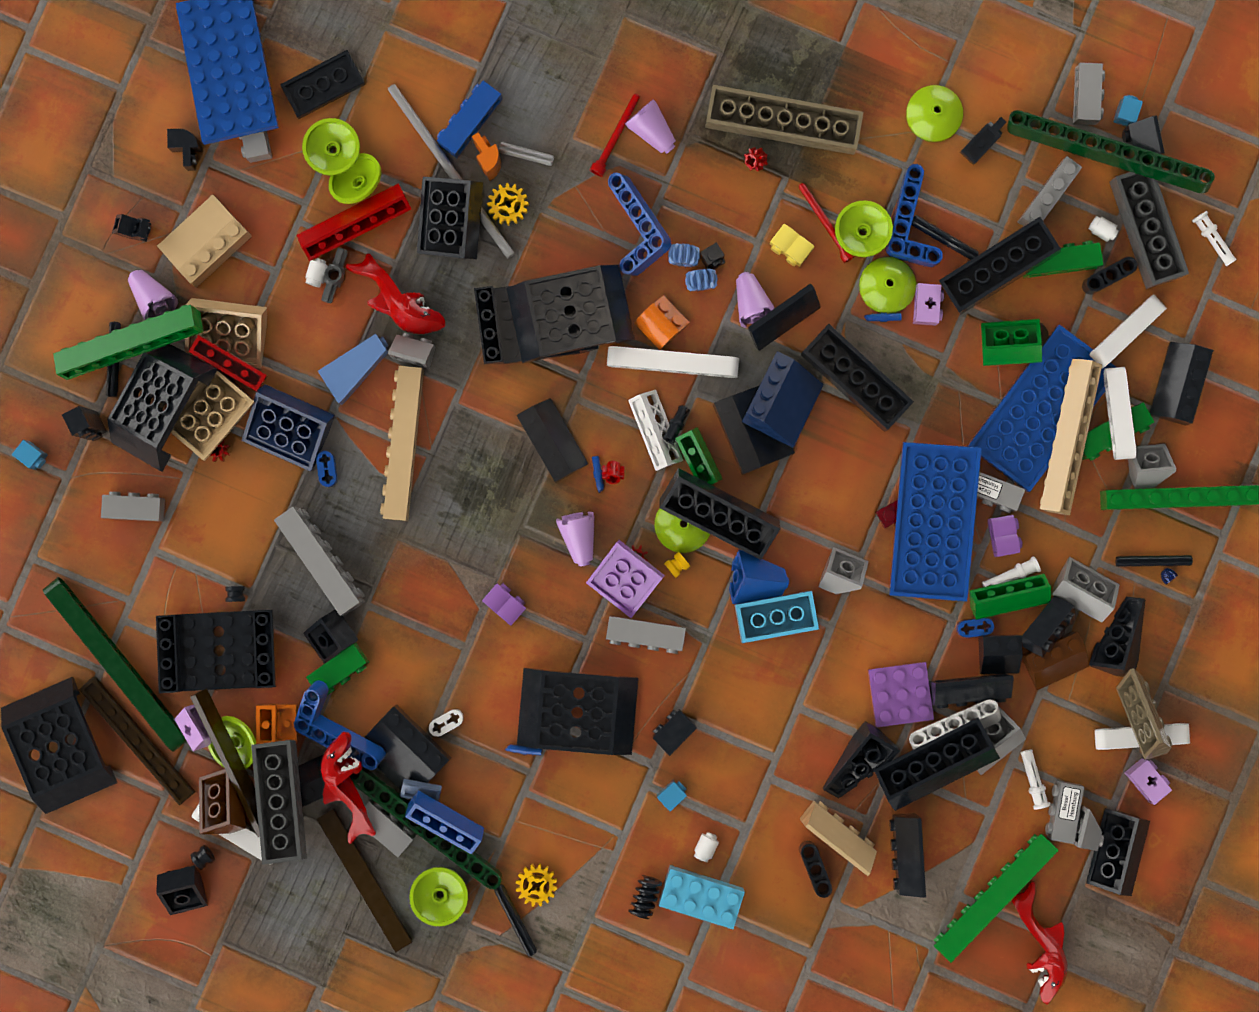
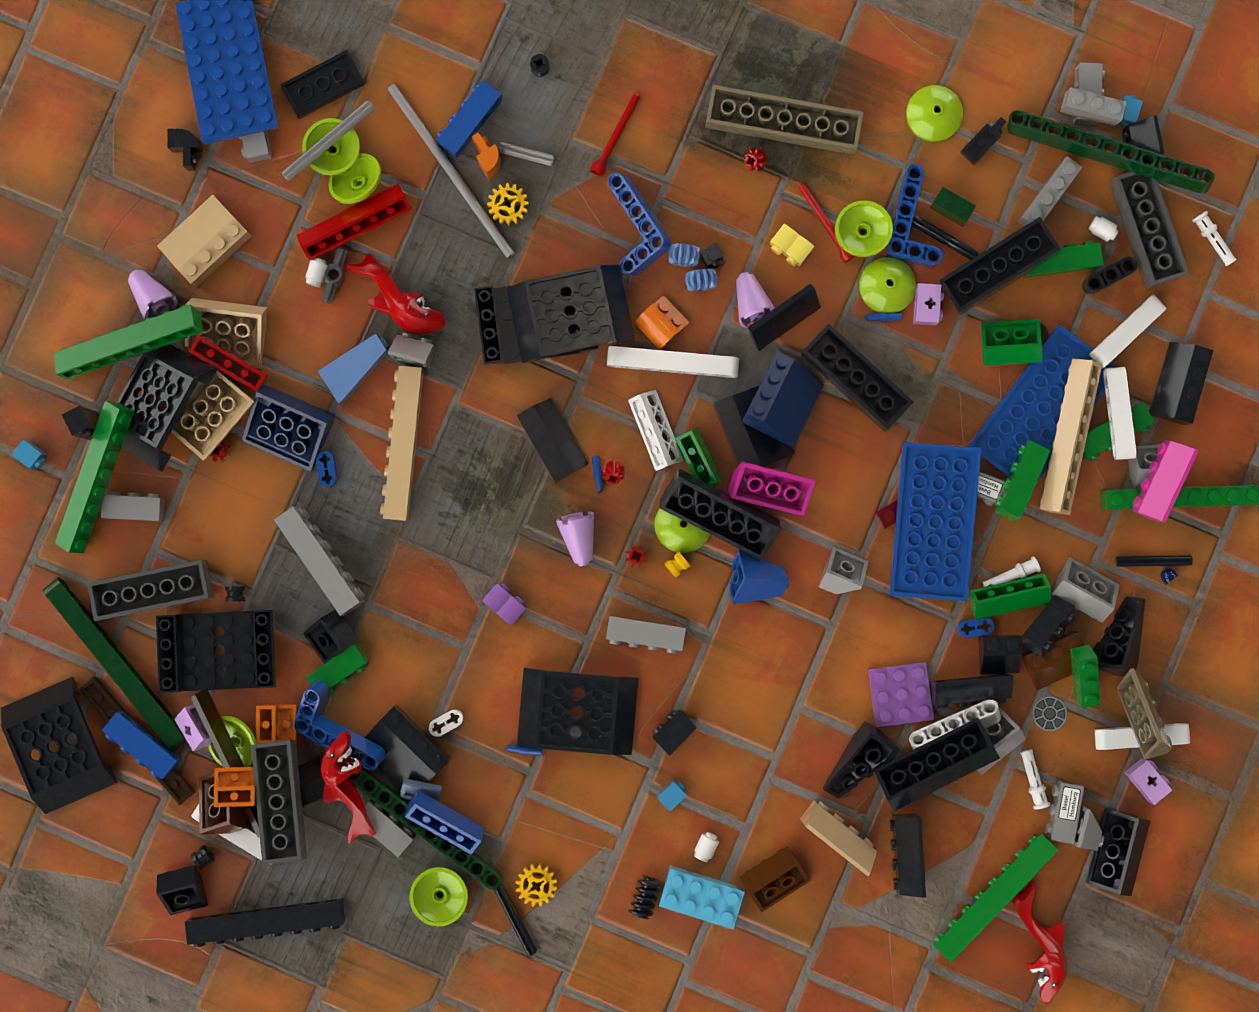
black axle [106,322,121,397] -> none
black brick [112,214,151,242] -> none
dark brown tile [316,809,413,953] -> none
black slope [417,177,483,259] -> none
medium lavender plate [586,540,665,618] -> none
lavender cone [625,99,676,154] -> none
black pin [663,405,690,444] -> none
medium azure brick [734,591,819,643] -> none
black beam [799,841,832,898] -> none
medium lavender brick [988,515,1022,557] -> none
none -> green brick [55,401,134,554]
none -> dark grey brick [87,560,214,621]
none -> blue brick [102,711,182,779]
none -> black brick [185,898,345,947]
none -> orange brick [214,767,255,808]
none -> light grey axle [282,101,375,181]
none -> black wheel [530,54,549,77]
none -> dark pink slope [727,461,816,516]
none -> reddish brown slope [739,846,810,912]
none -> dark green brick [930,187,976,227]
none -> green brick [995,440,1051,522]
none -> sticker [1033,696,1067,731]
none -> light grey brick [1060,87,1126,126]
none -> green brick [1070,645,1101,709]
none -> slope [1132,441,1199,523]

